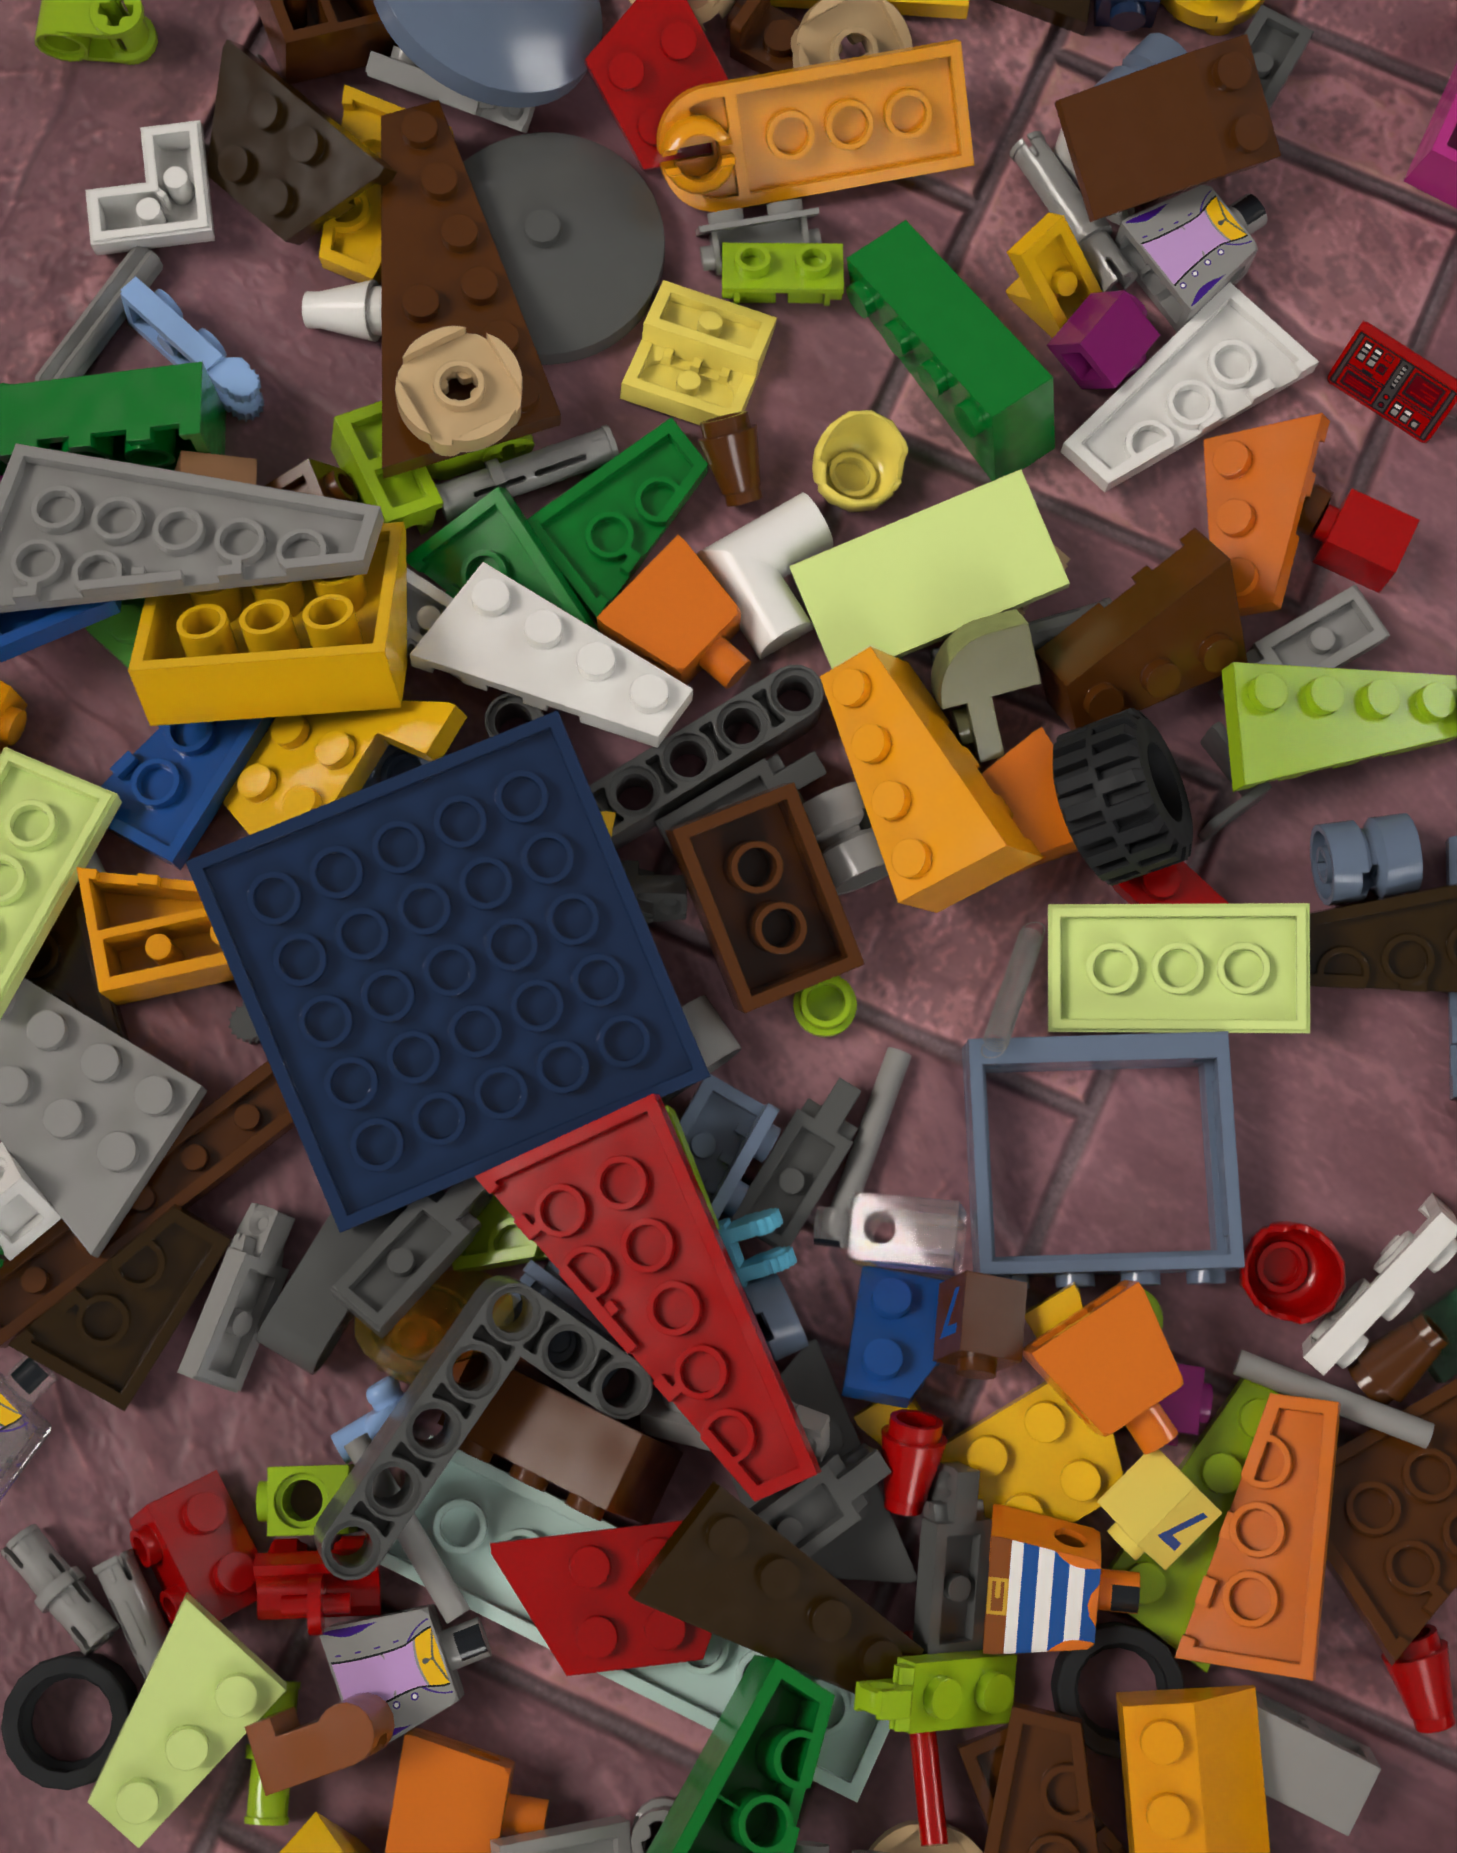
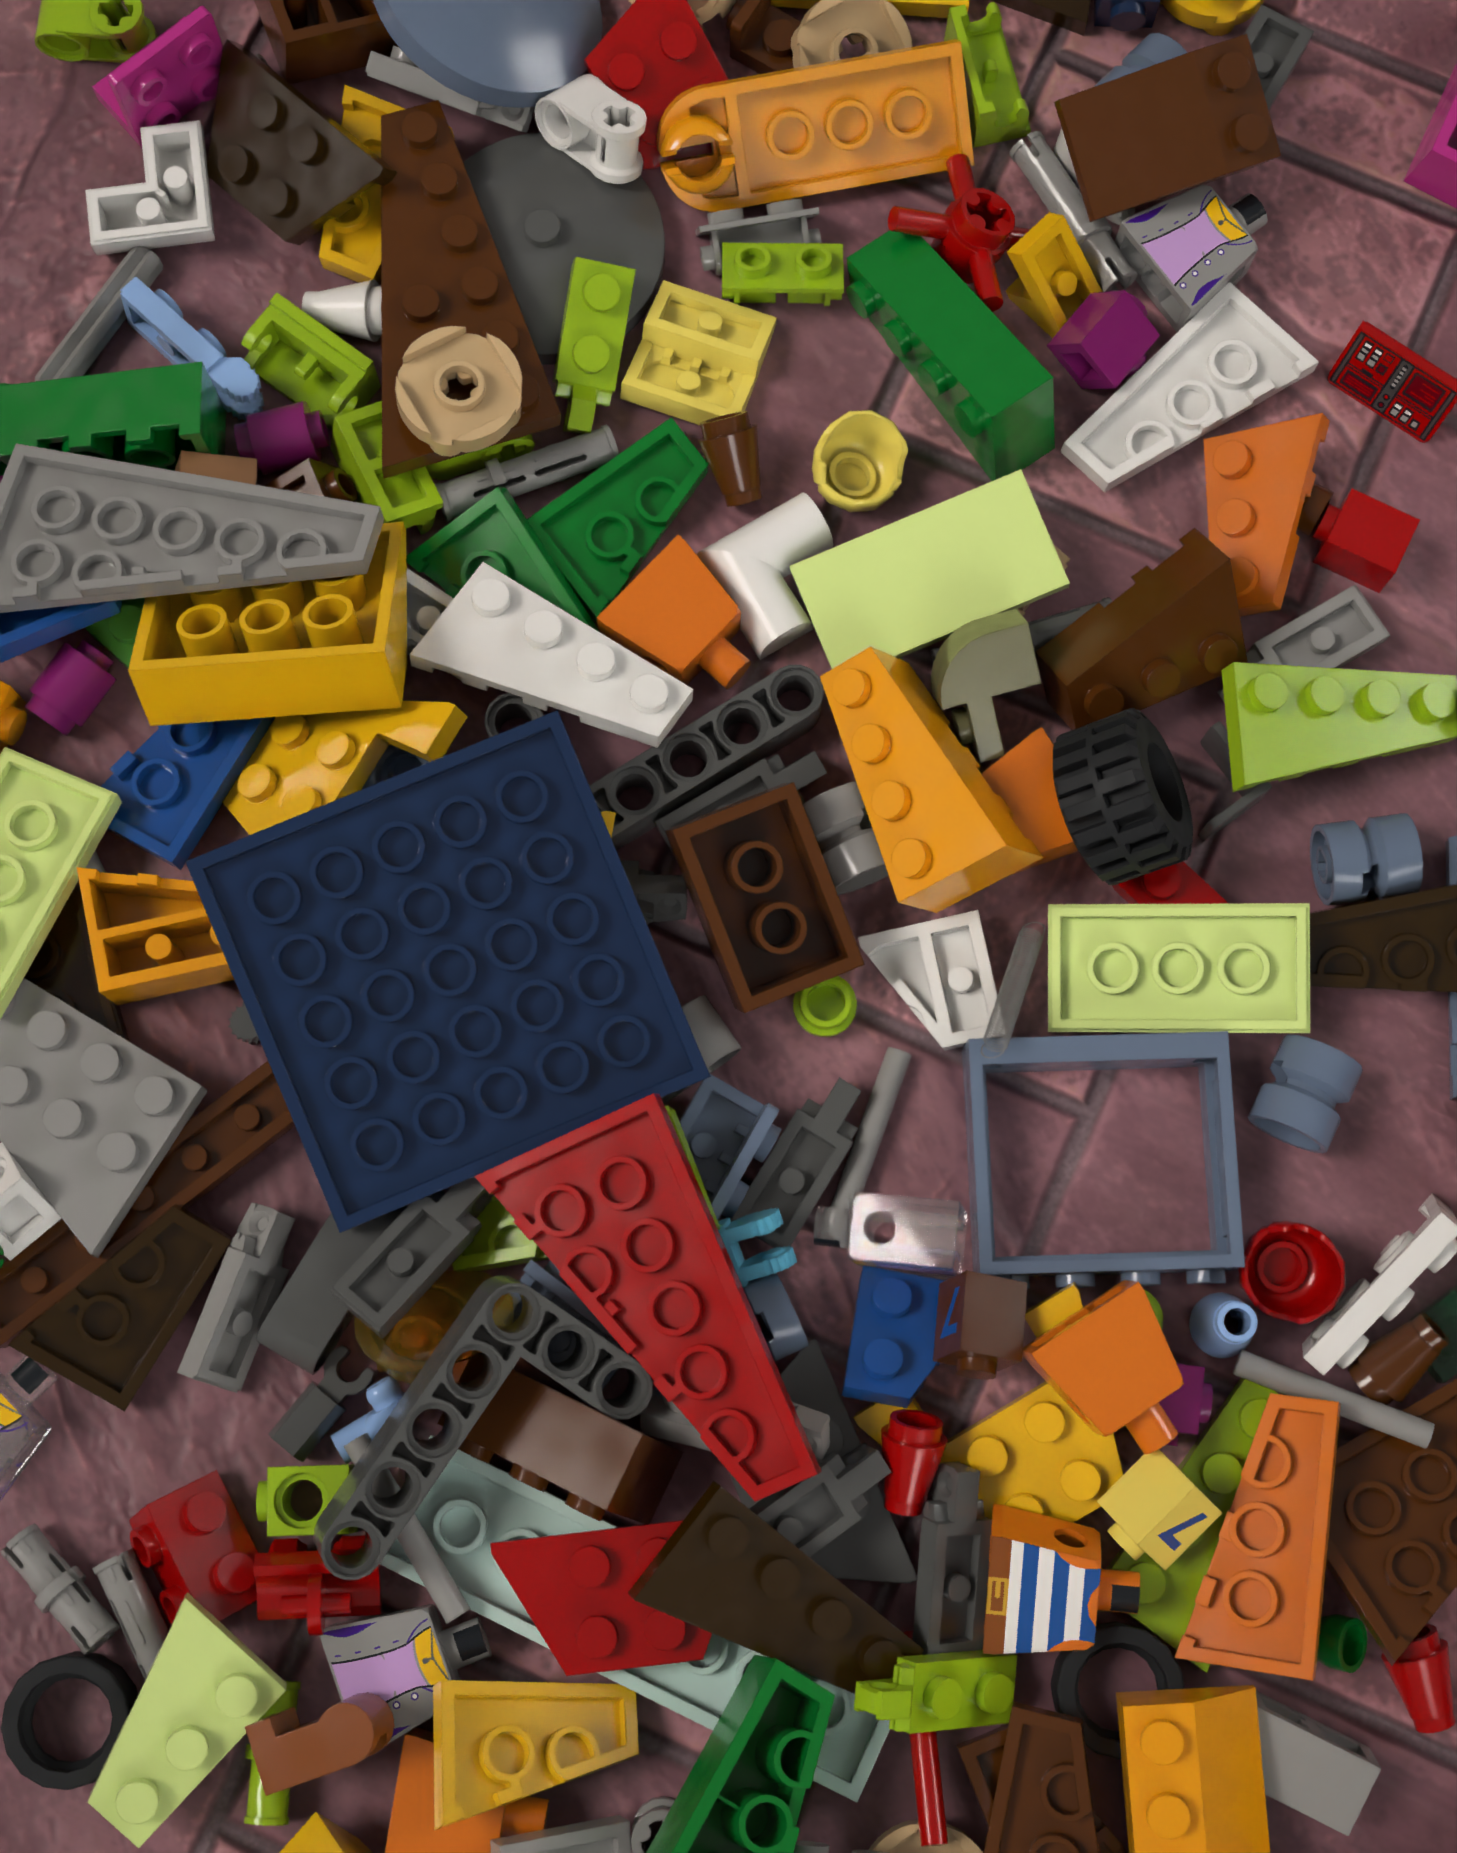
none -> magenta brick [25,640,117,736]
none -> dark pink bracket [92,6,223,148]
none -> magenta brick [234,401,330,475]
none -> lime hinge [241,292,381,431]
none -> dark grey bar [269,1345,377,1462]
none -> yellow wing [433,1680,639,1831]
none -> white piece [534,74,647,184]
none -> lime hinge [552,257,636,435]
none -> white wing [858,910,1007,1051]
none -> red bar [888,154,1030,312]
none -> lime hinge [944,2,1031,148]
none -> light blue cone [1189,1292,1258,1358]
none -> sand blue wheel [1248,1034,1363,1153]
none -> green hinge [1317,1614,1367,1673]

